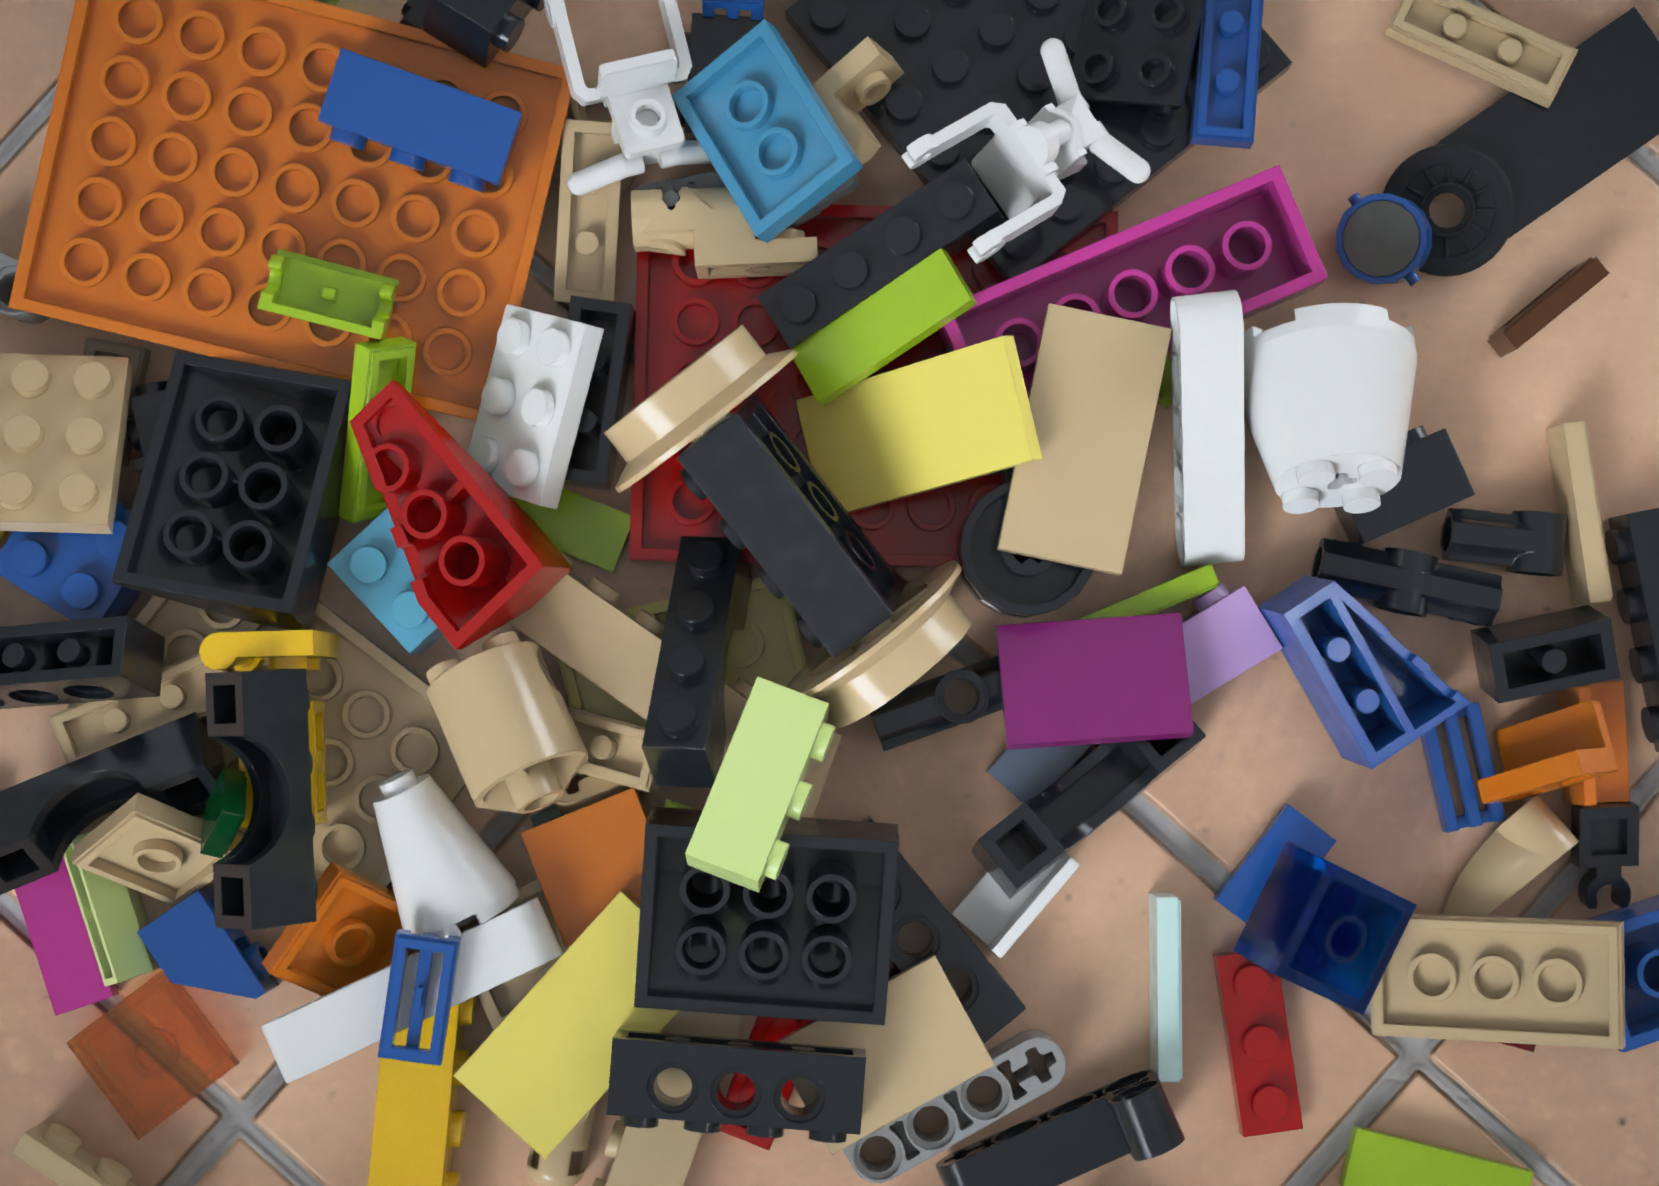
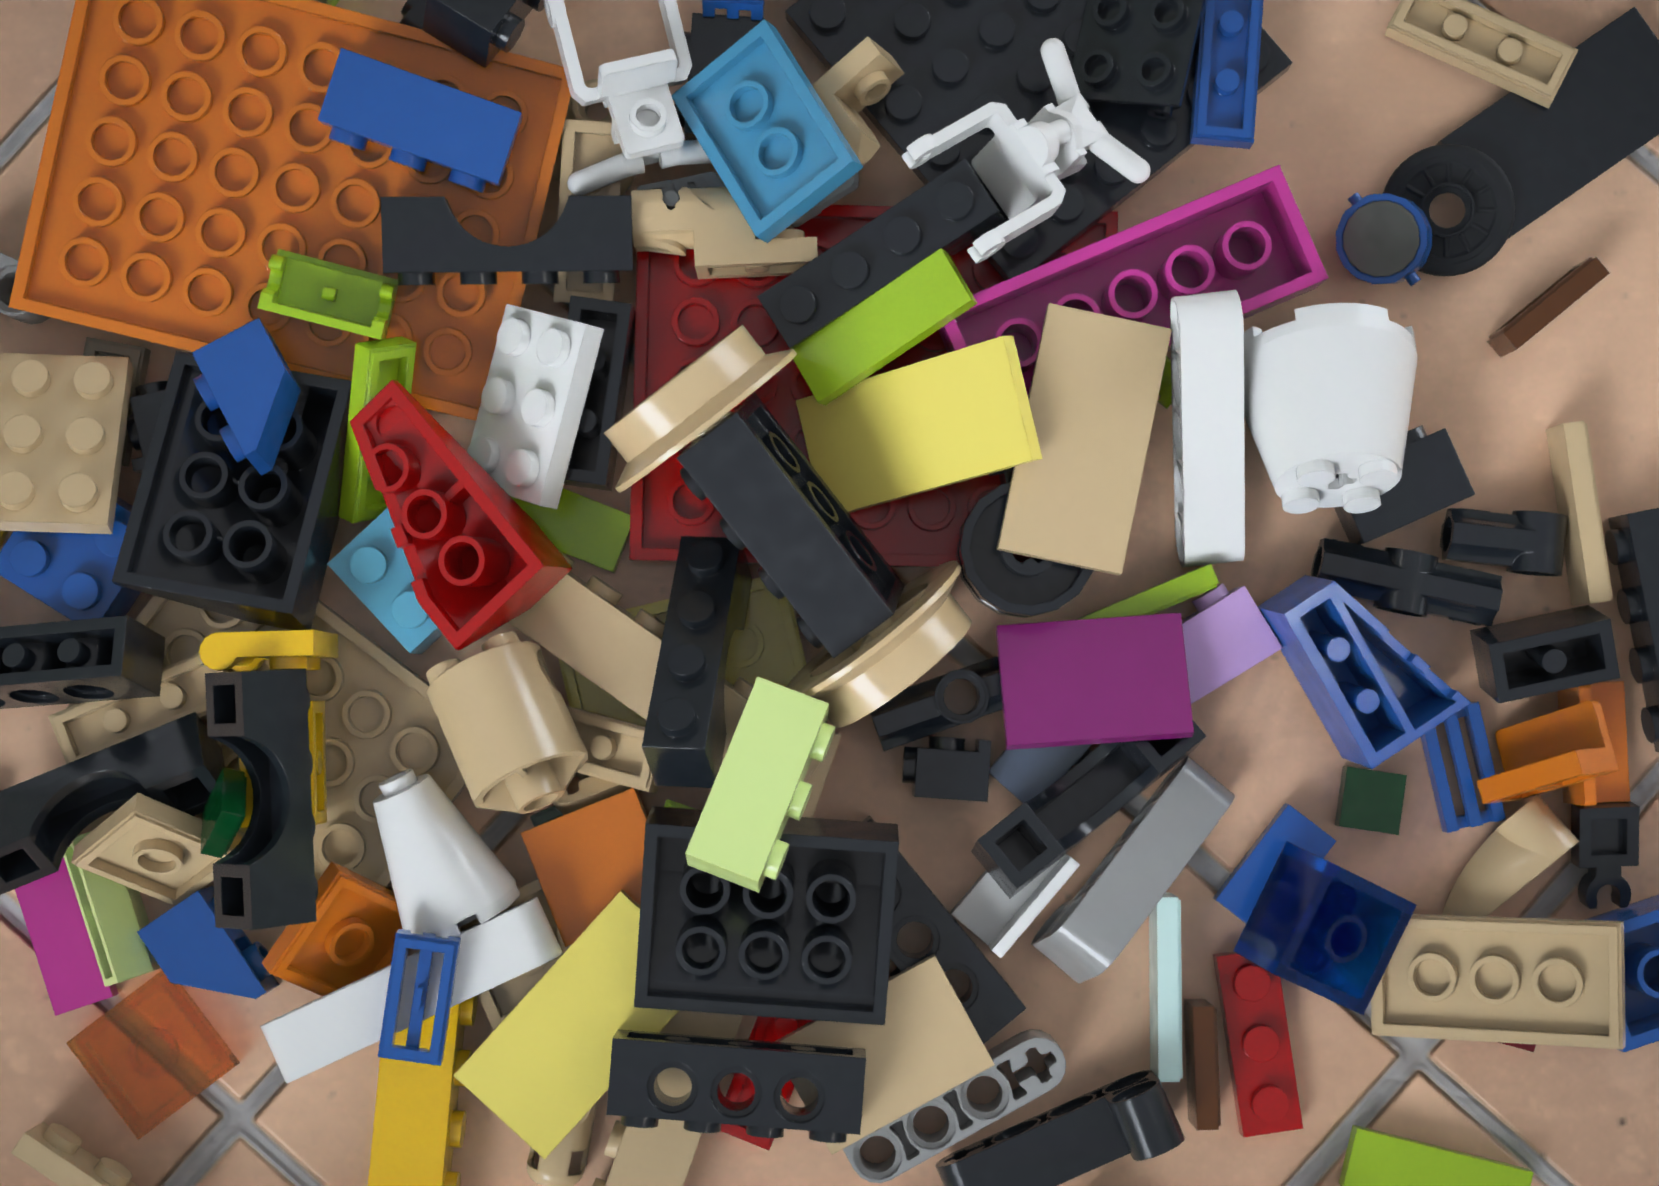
none -> blue slope [192,318,301,476]
none -> black arch [381,195,633,285]
none -> black brick [902,736,992,802]
none -> light grey beam [1031,756,1235,984]
none -> reddish brown tile [1184,999,1221,1130]
none -> dark green tile [1335,766,1407,835]

